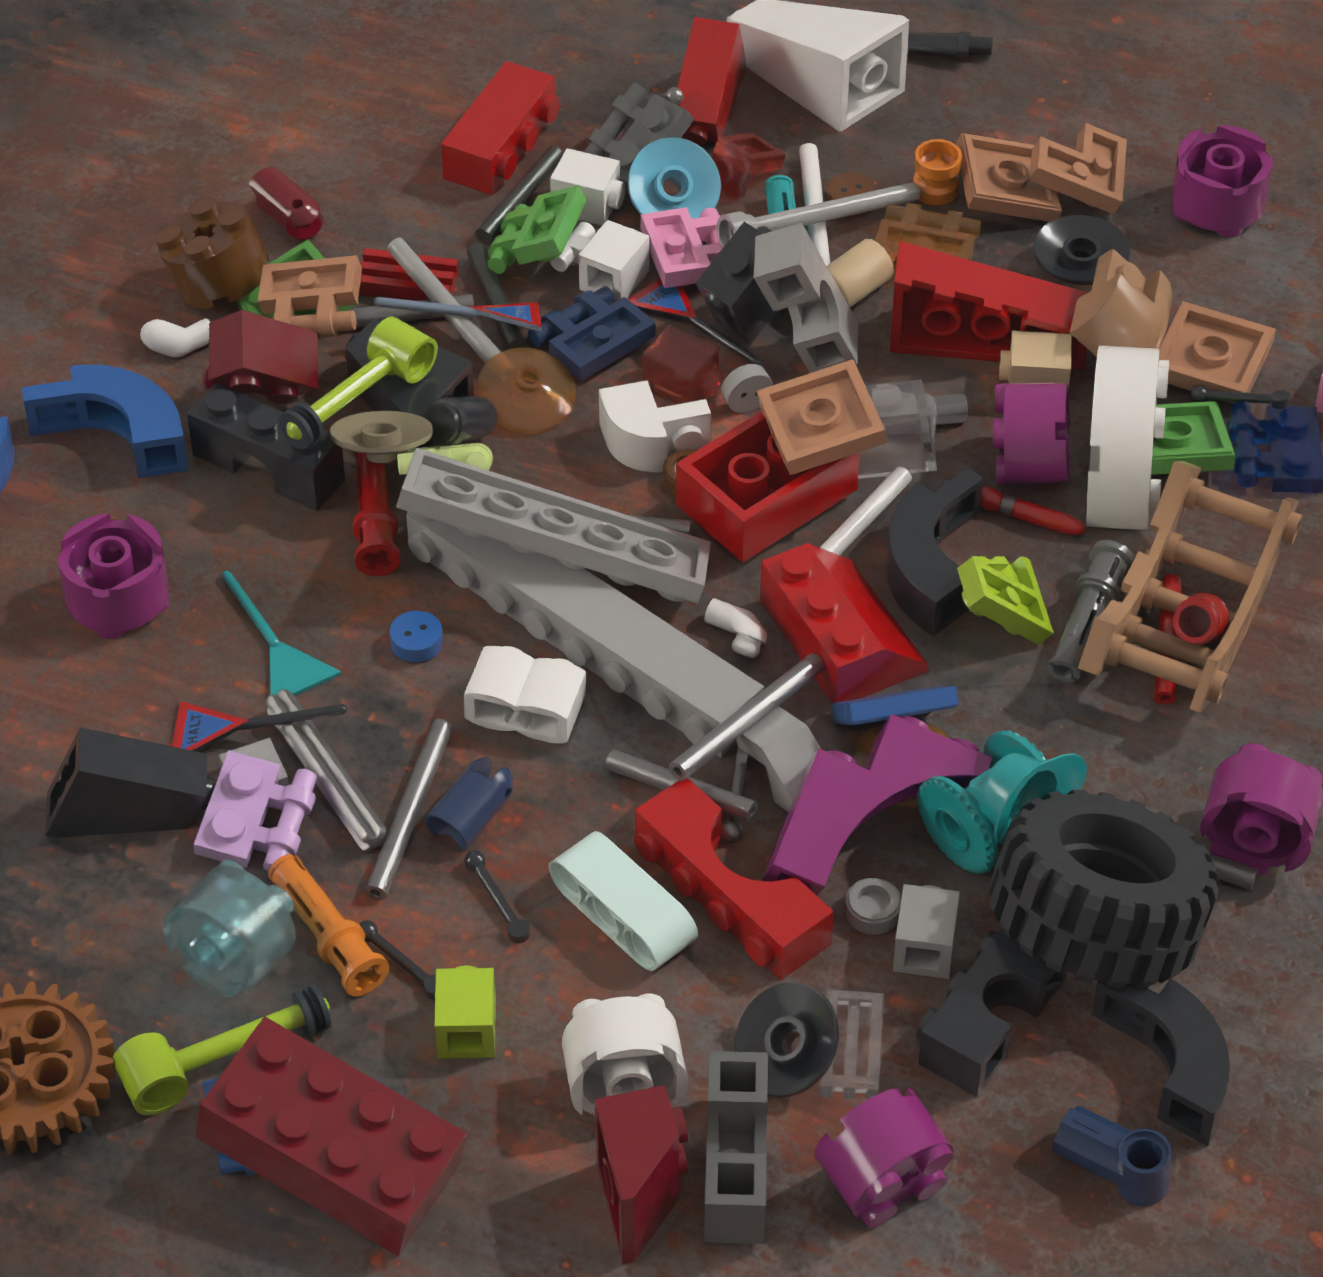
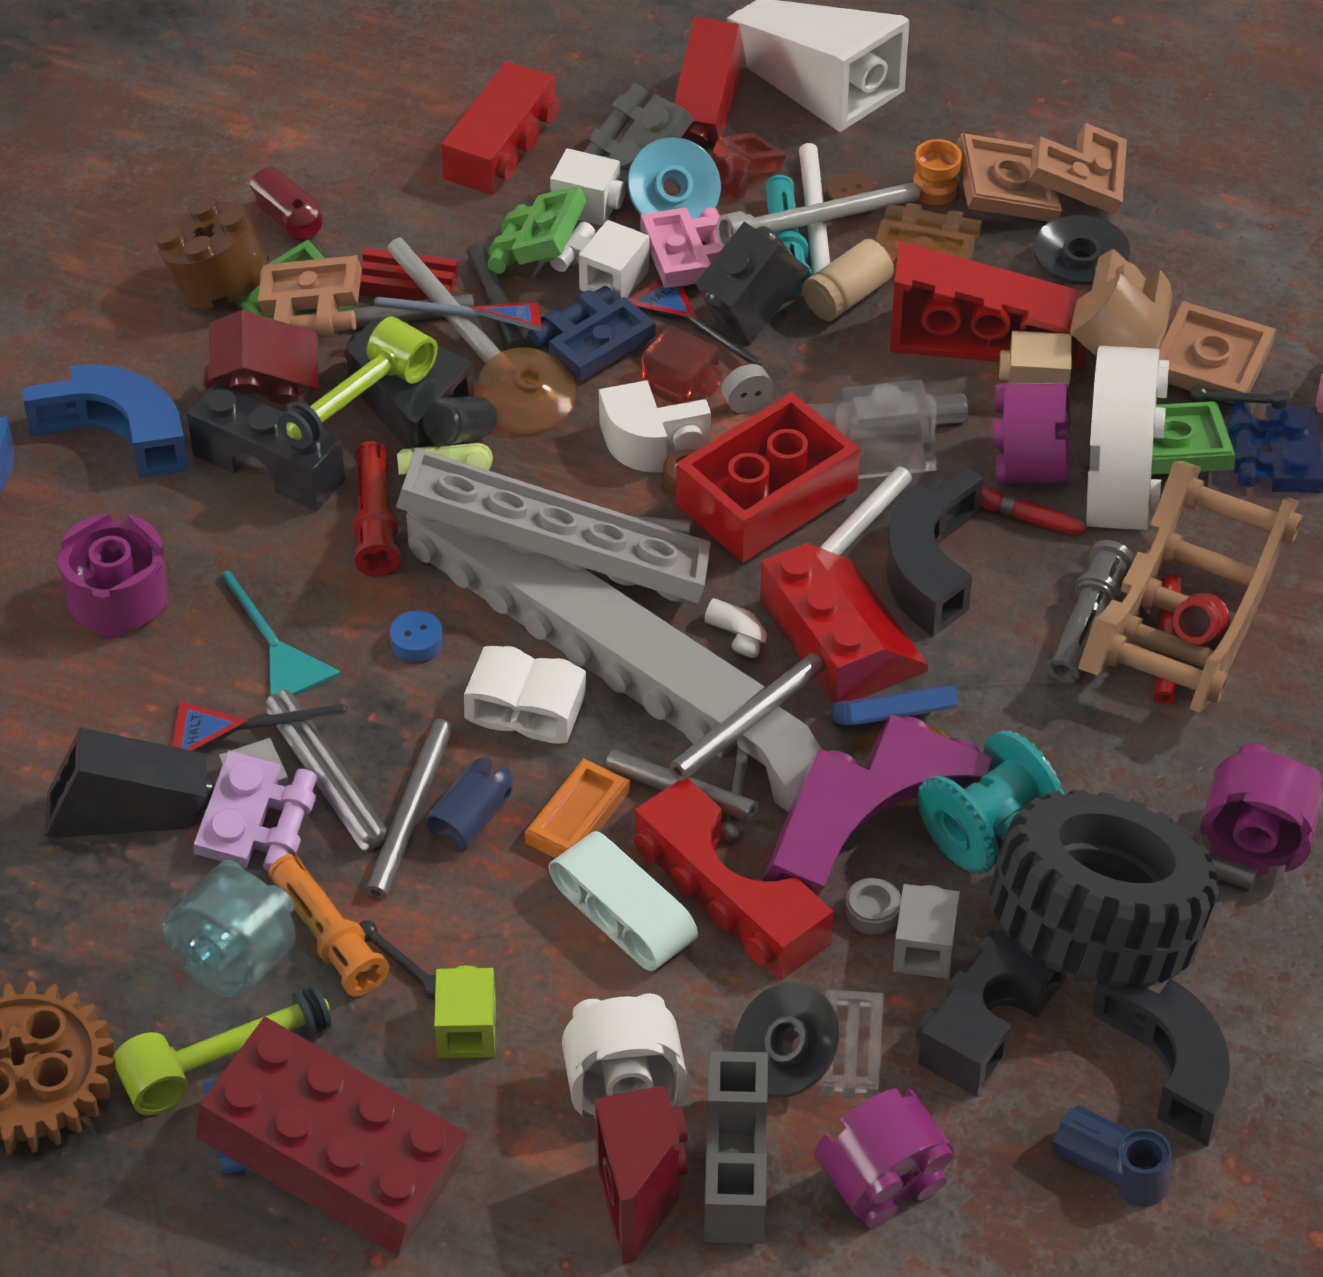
white arm [140,318,210,358] -> none
dark tan dish [330,411,433,463] -> none
black hinge [464,850,530,944] -> none
pearl dark grey bar [475,146,563,244] -> none
flat silver hinge [641,87,684,109] -> none
light grey arch [754,222,858,373] -> none
nougat plate [757,359,887,475] -> none
black bar [907,31,993,58] -> none
lime wing [957,556,1054,645] -> none
teal piece [968,753,1087,844] -> none
magenta brick [1172,125,1273,238] -> none
none -> orange tile [525,758,630,858]

